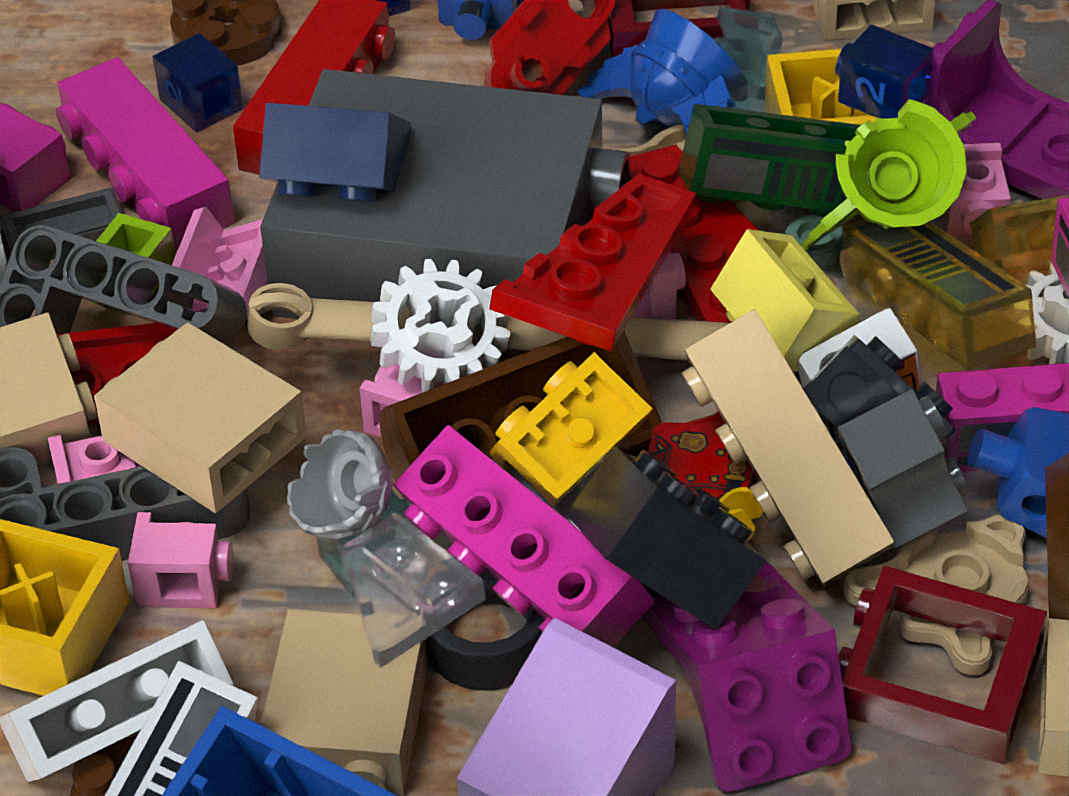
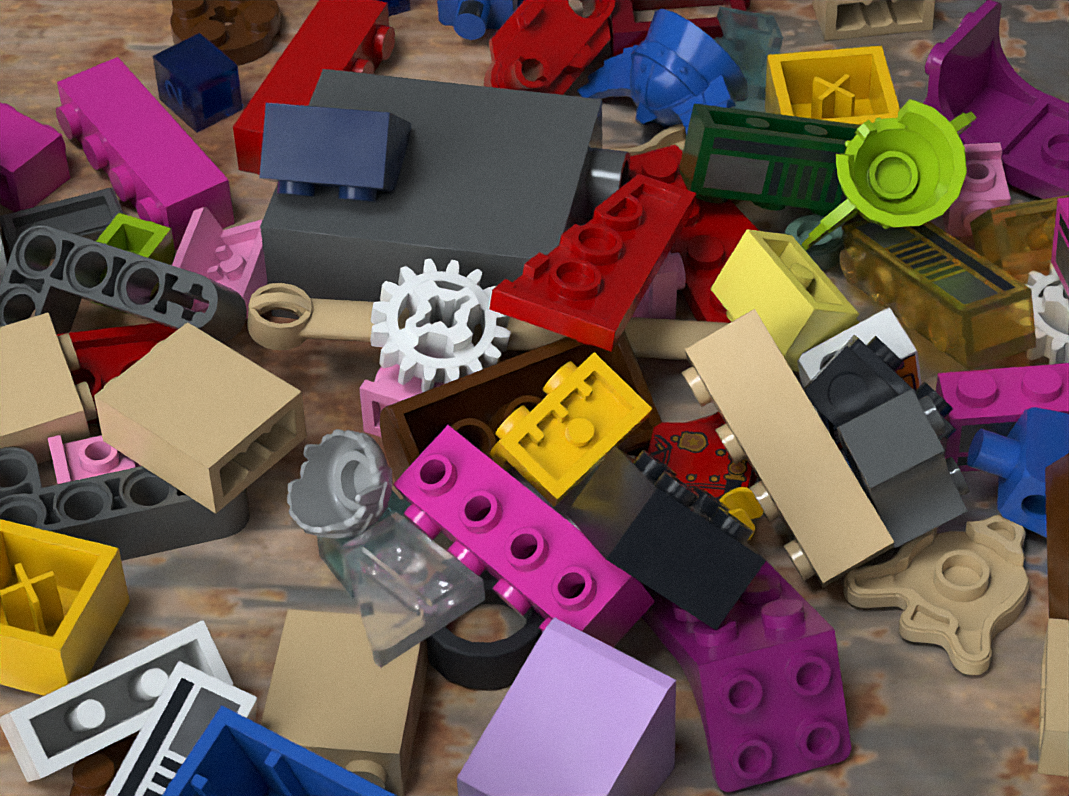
bright pink brick [128,512,233,608] -> none
clear blue brick [835,24,934,119] -> none
dark red window [838,565,1047,765] -> none

